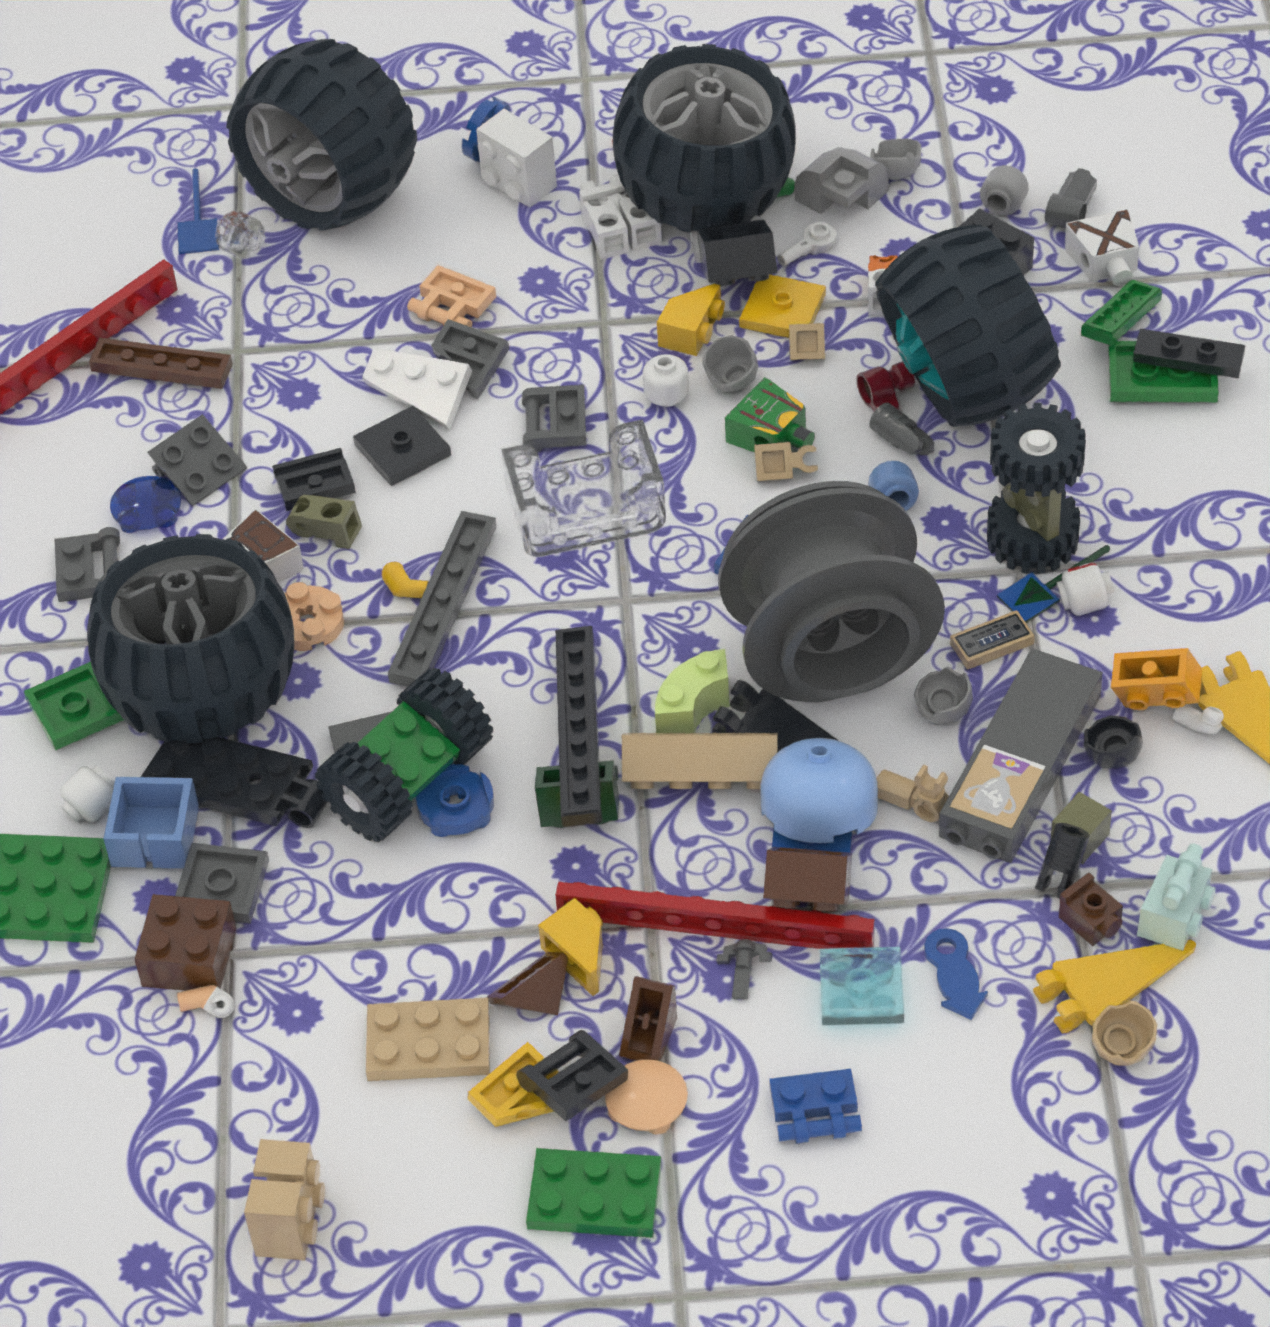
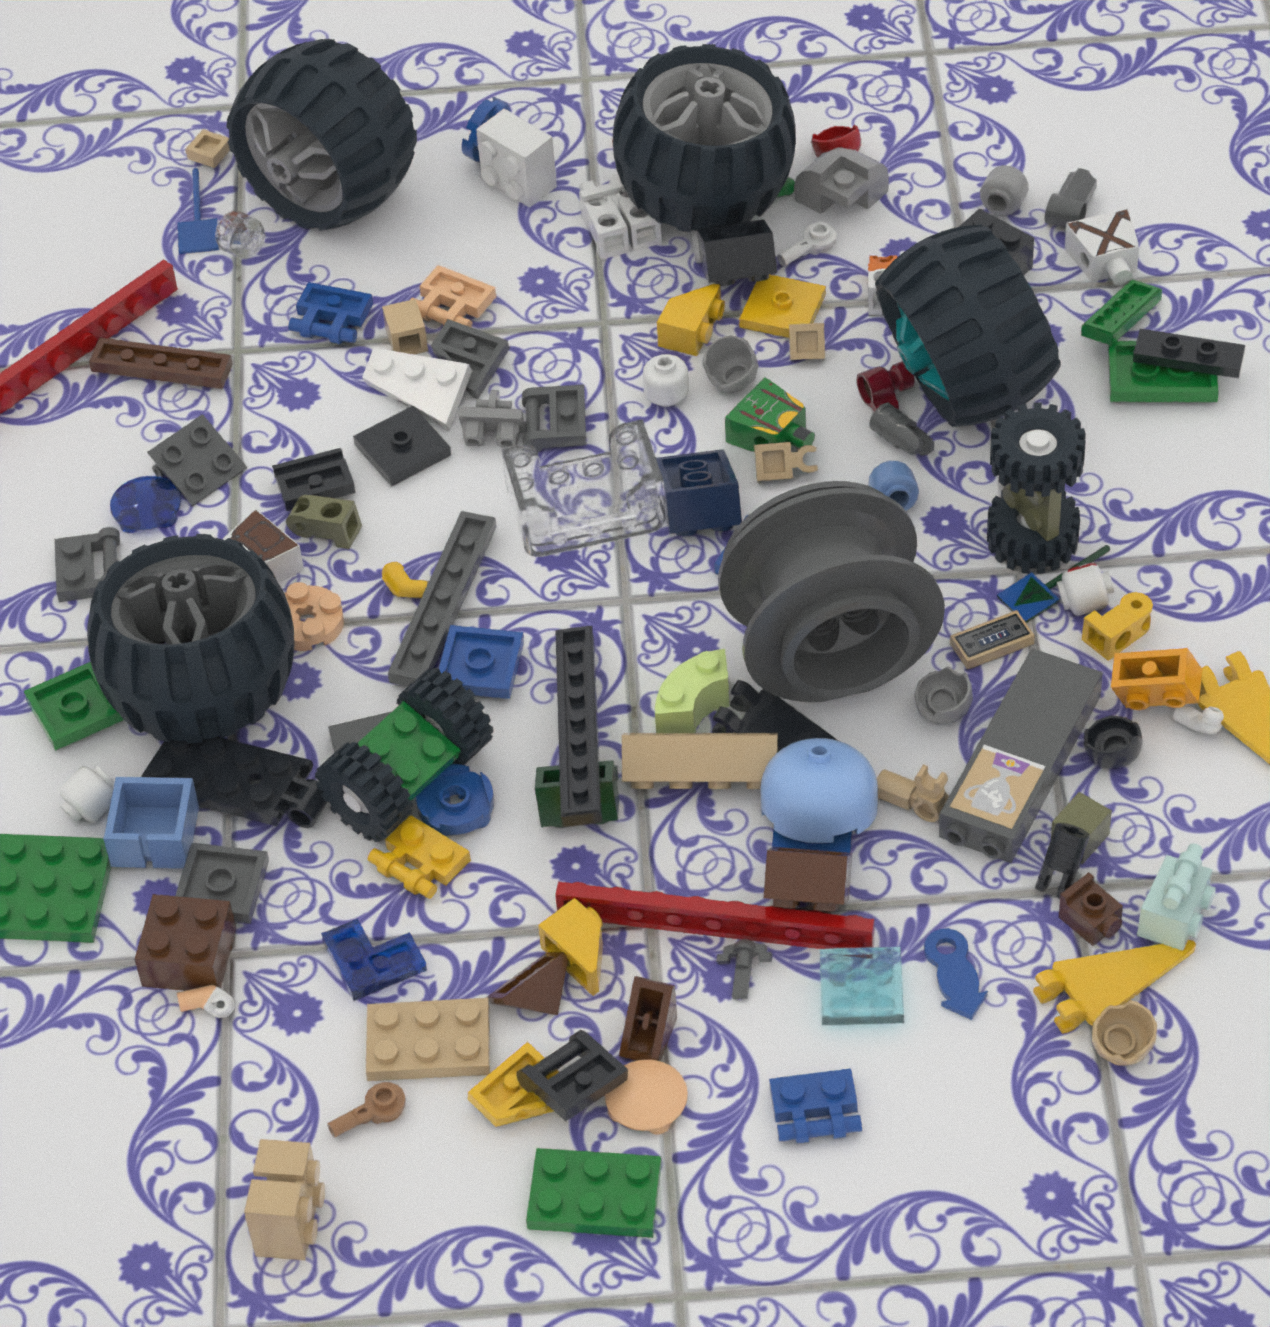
light grey hair [870,139,921,180] -> none
none -> tan plate [185,129,230,168]
none -> blue plate [288,282,373,344]
none -> clear blue plate [321,918,427,1001]
none -> medium nougat plate [327,1082,406,1138]
none -> yellow plate [368,815,471,899]
none -> tan brick [382,299,428,354]
none -> blue plate [439,625,524,699]
none -> light grey hips [458,390,526,448]
none -> dark blue slope [653,449,742,536]
none -> red hair [811,125,861,158]
none -> yellow leg [1082,592,1153,661]

